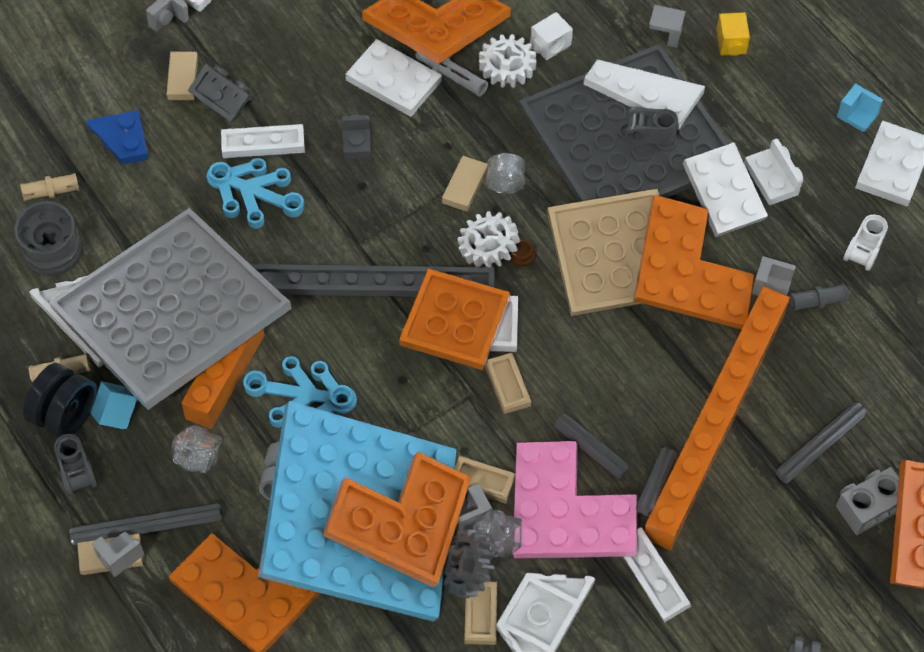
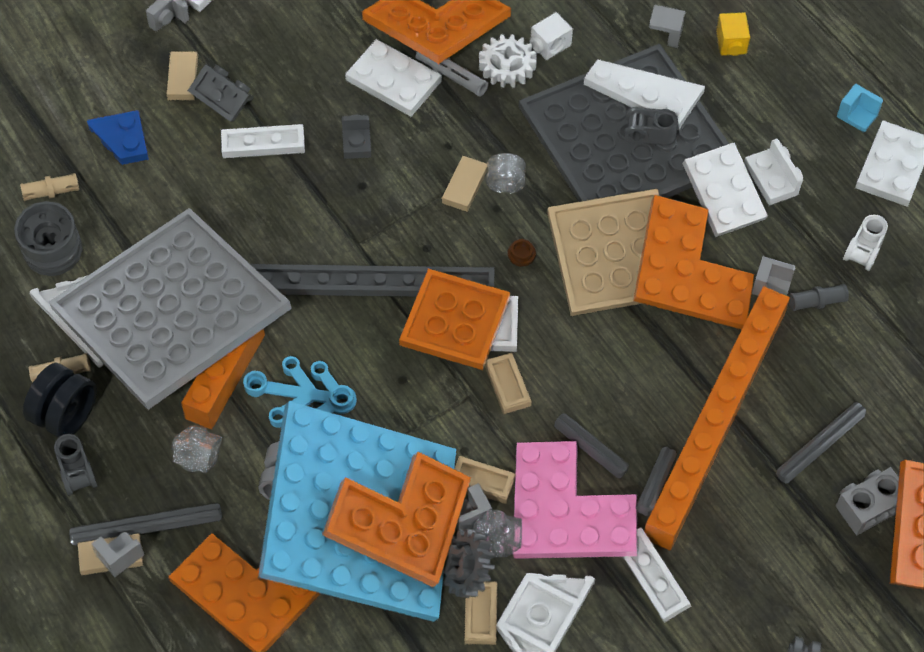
medium azure panel [91,381,137,429] -> none
medium azure plant [207,158,304,229] -> none
white gear [457,211,520,267] -> none

